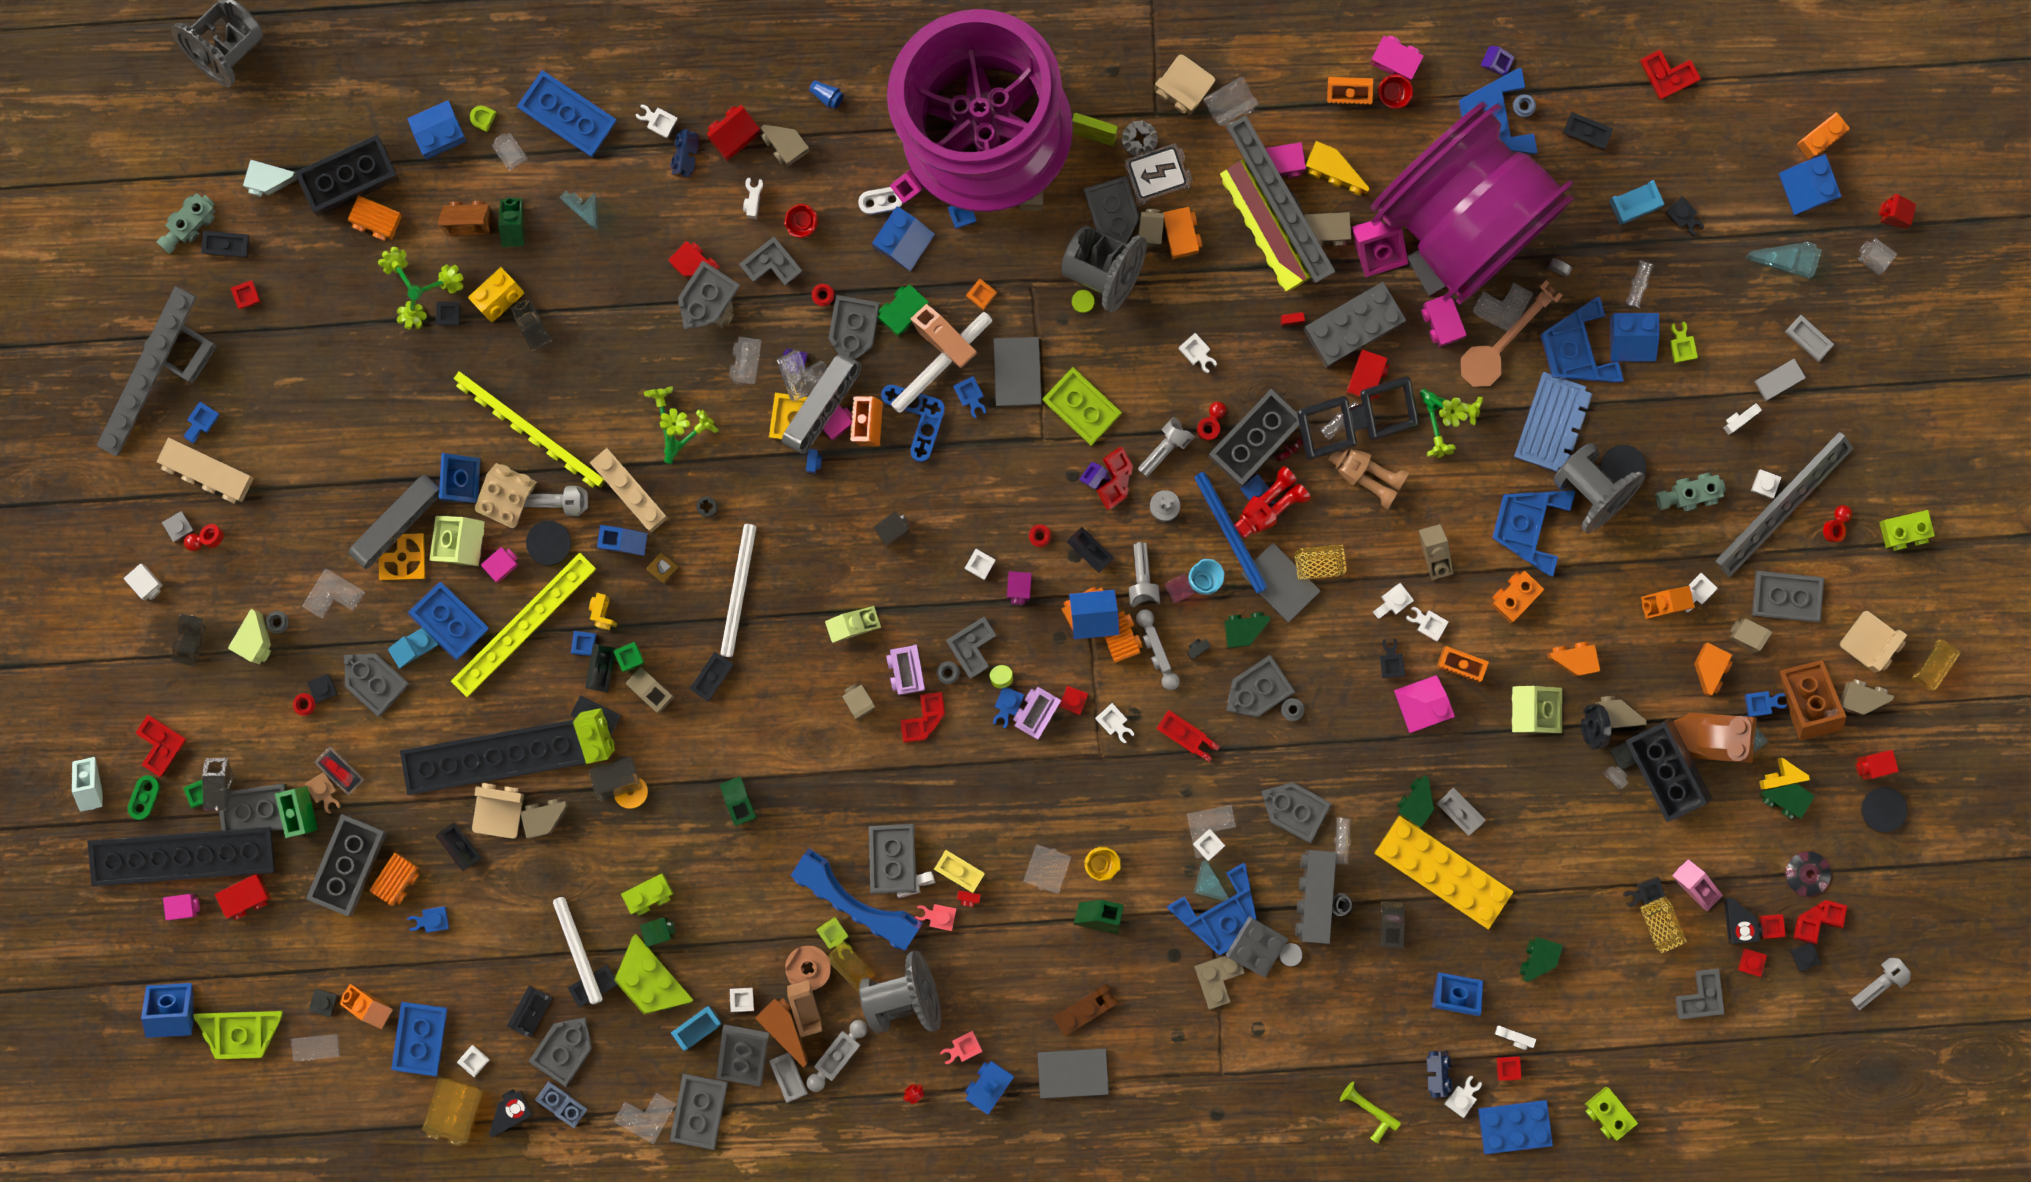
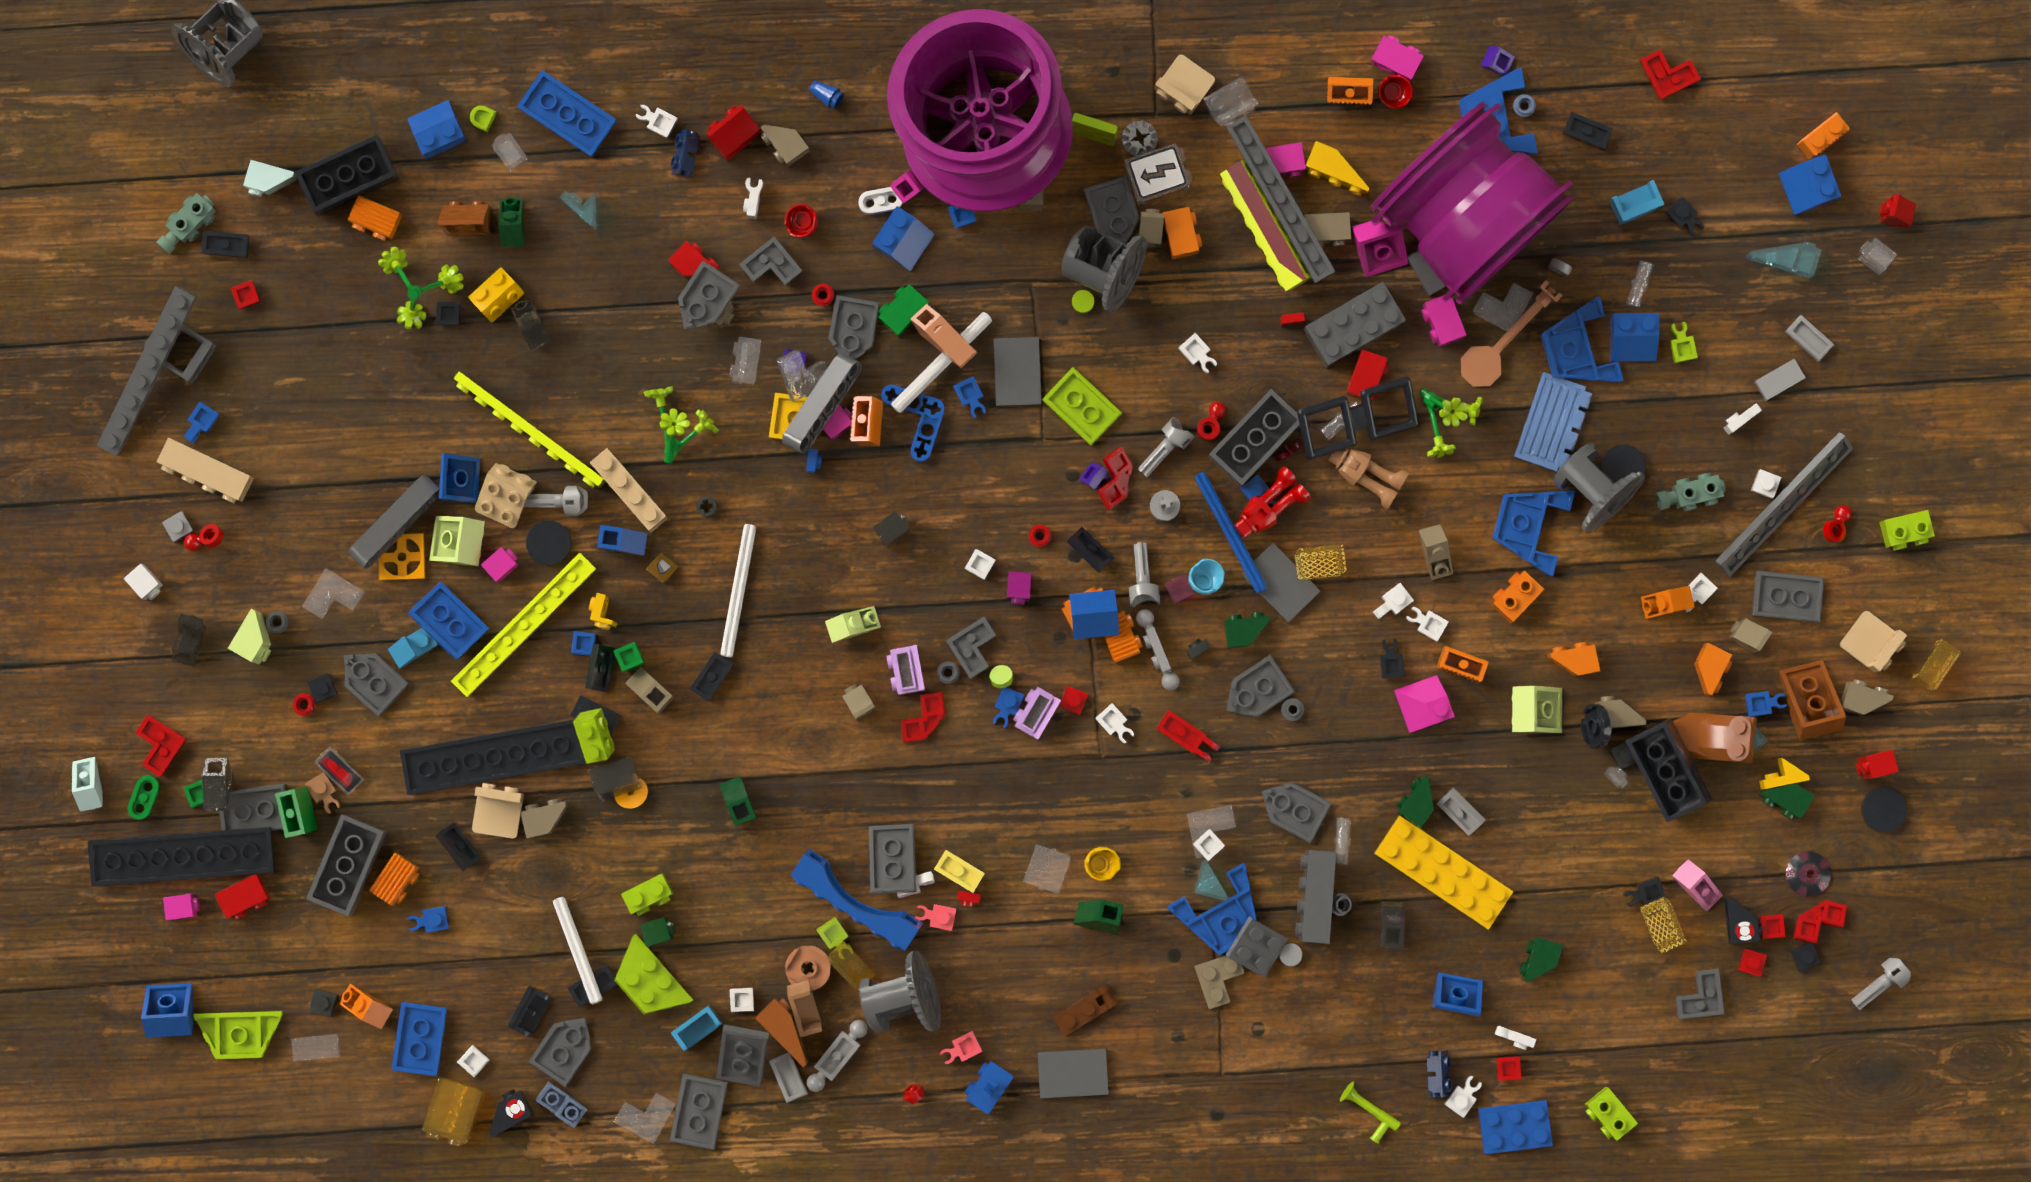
orange tile [966,279,997,311] -> none

